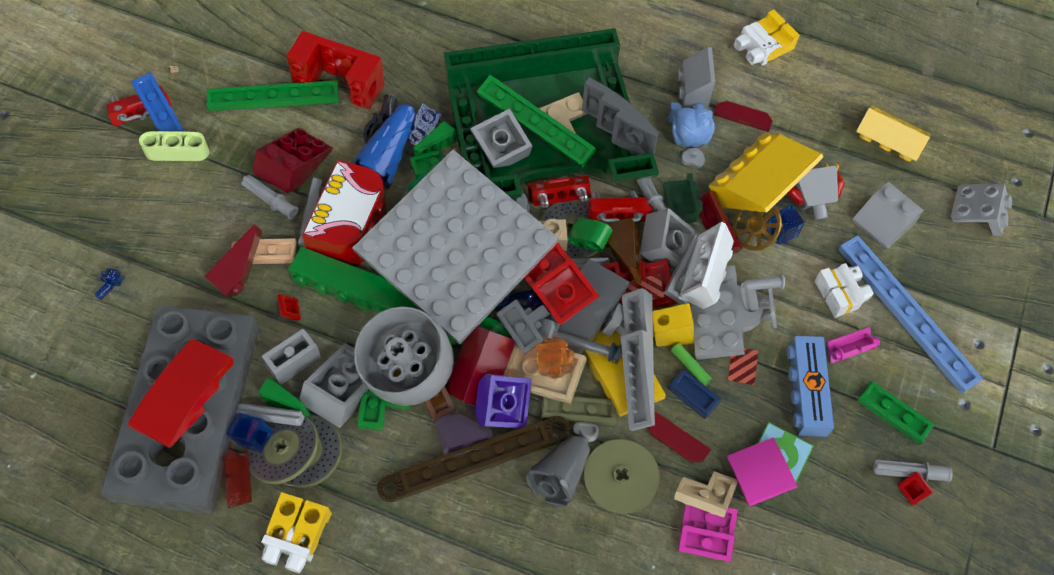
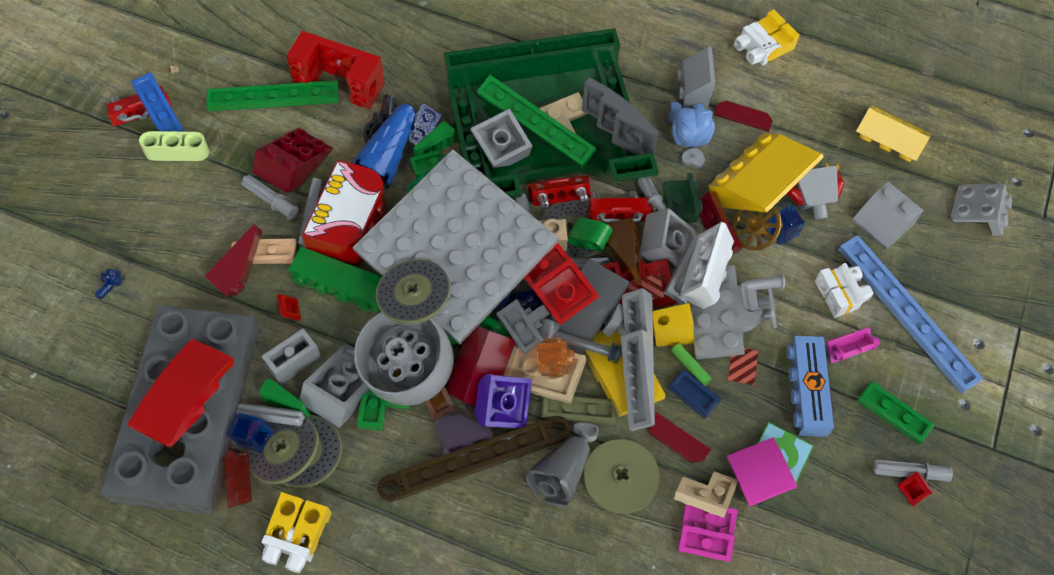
none -> piece [376,259,451,324]

